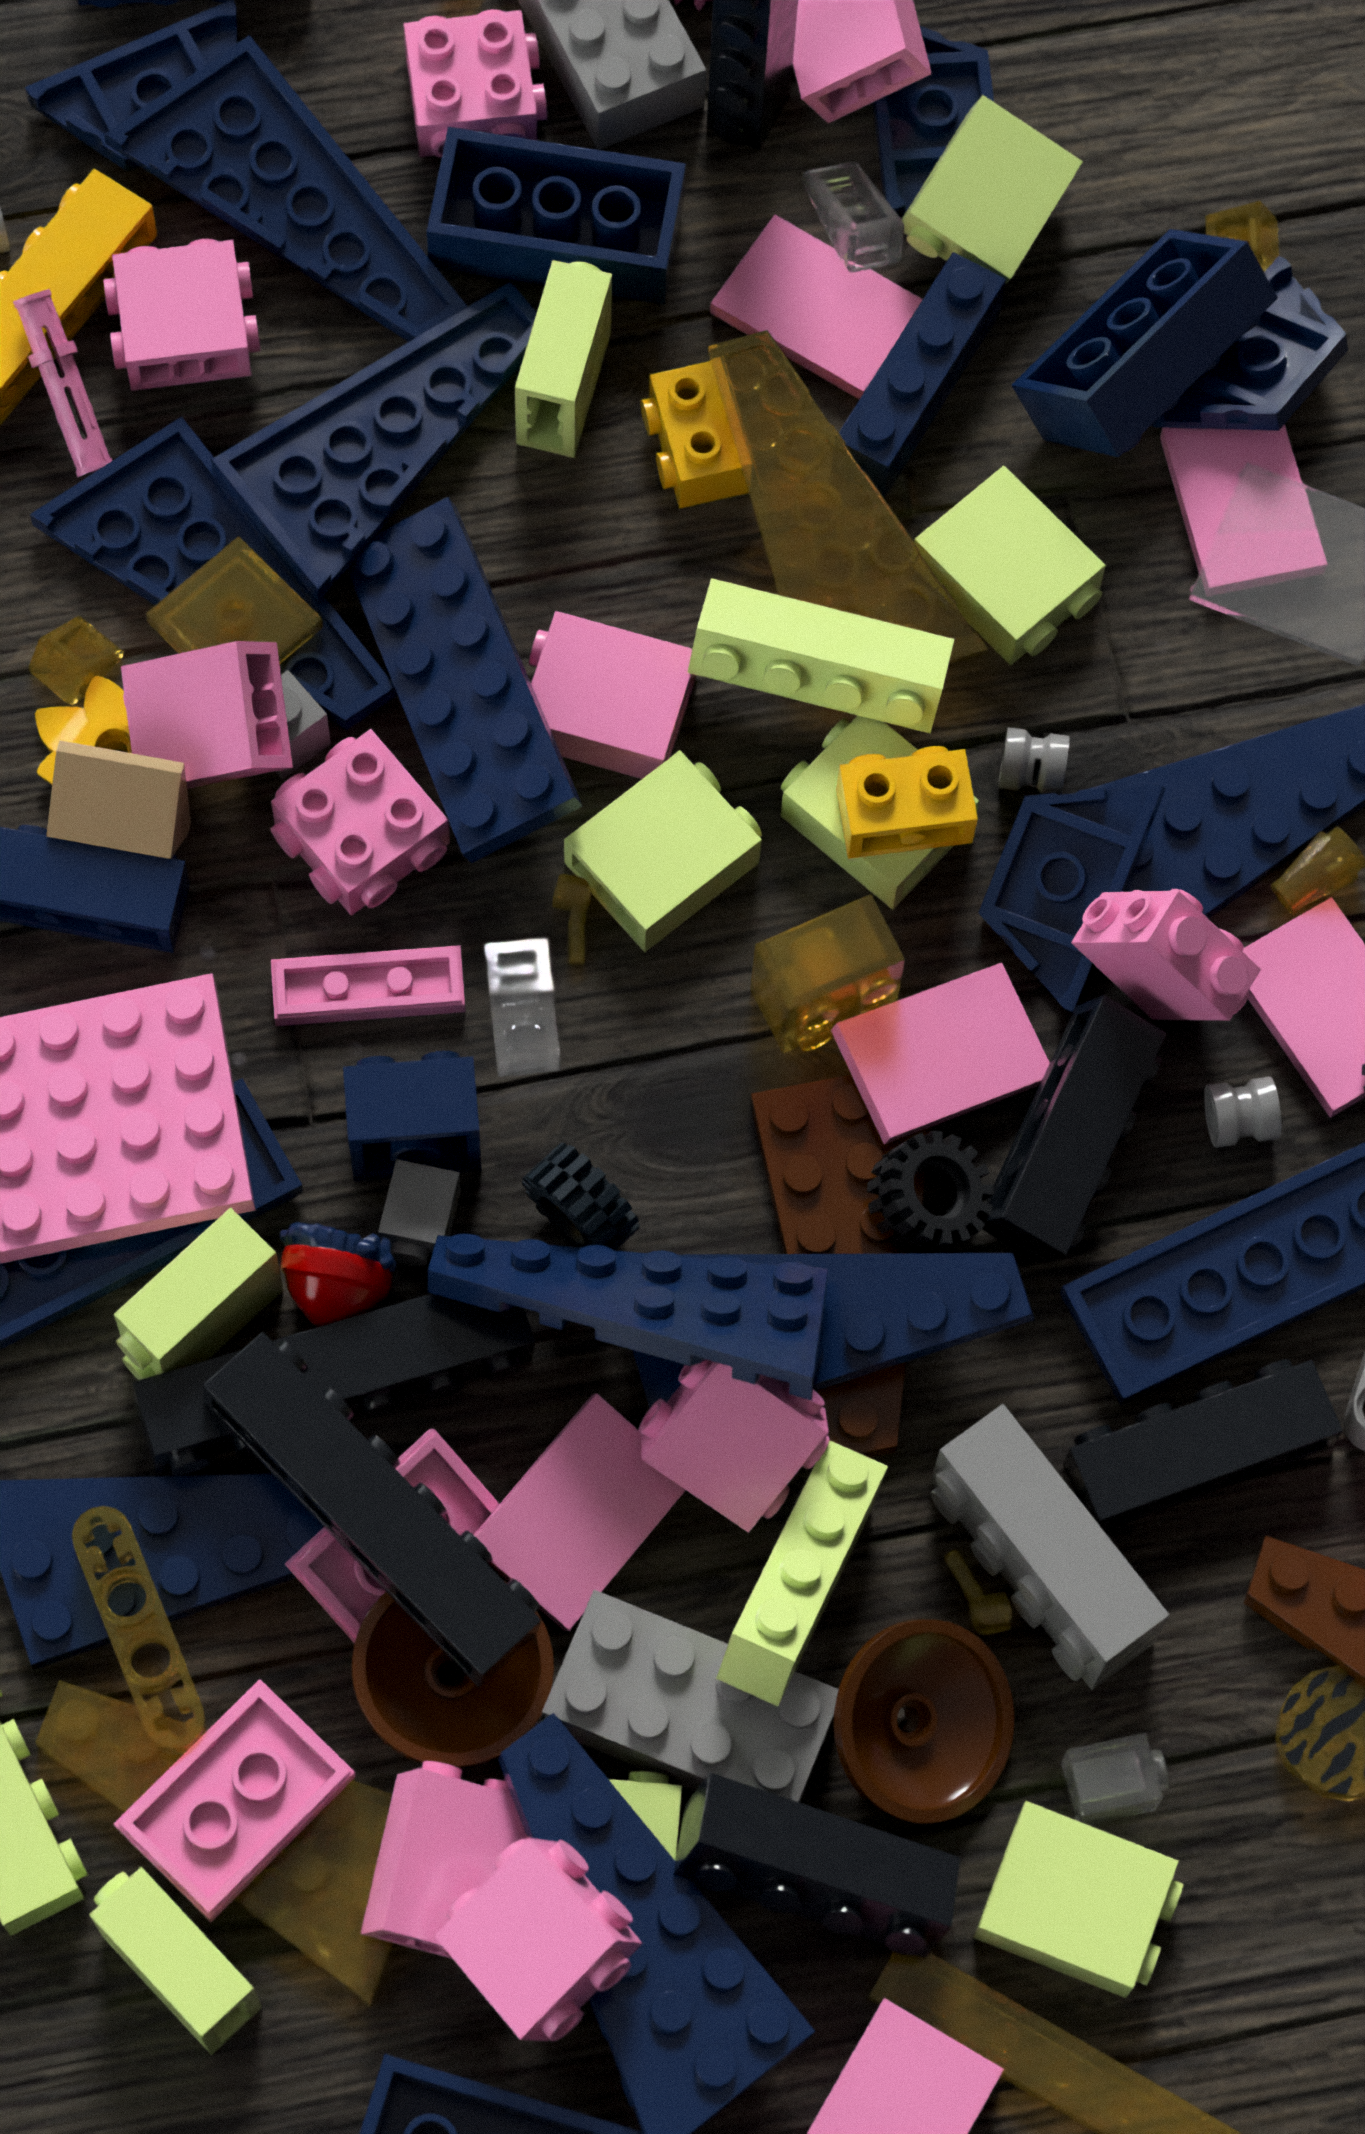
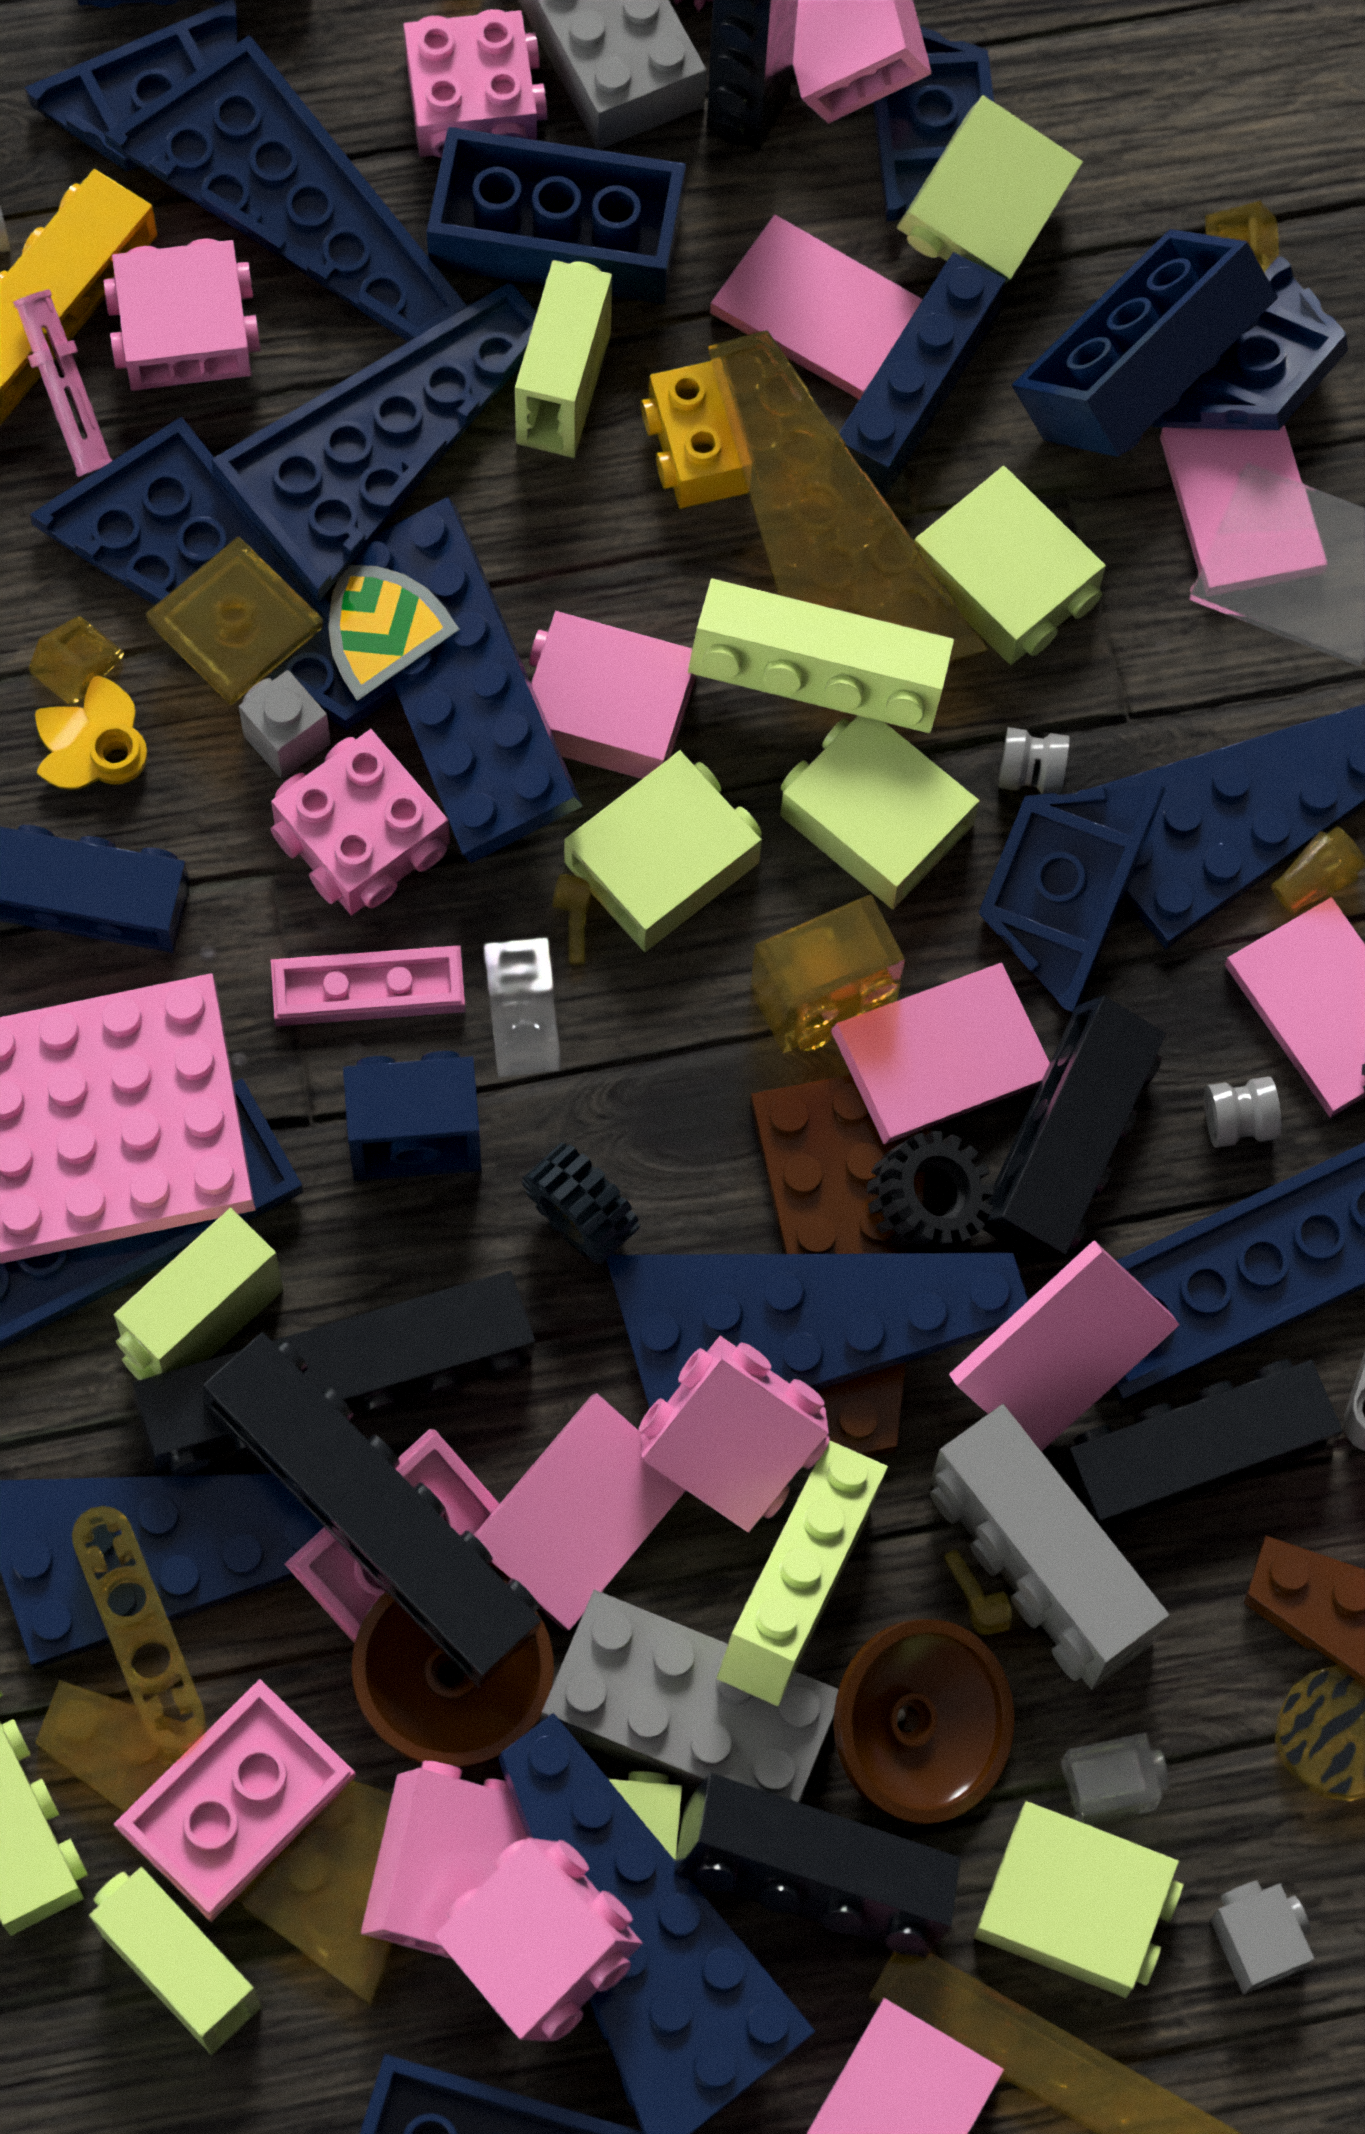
tan slope [46,740,191,859] -> none
bright pink brick [121,641,293,789] -> none
red hair [279,1222,396,1327] -> none
light grey brick [378,1159,461,1267] -> none
dark blue wing [428,1234,828,1400] -> none
clear slope [802,161,904,272] -> none
yellow brick [836,746,978,859] -> none
bright pink brick [1071,889,1261,1021] -> none
none -> sticker [328,565,460,701]
none -> bright pink tile [949,1240,1180,1452]
none -> light grey brick [1210,1880,1314,1995]

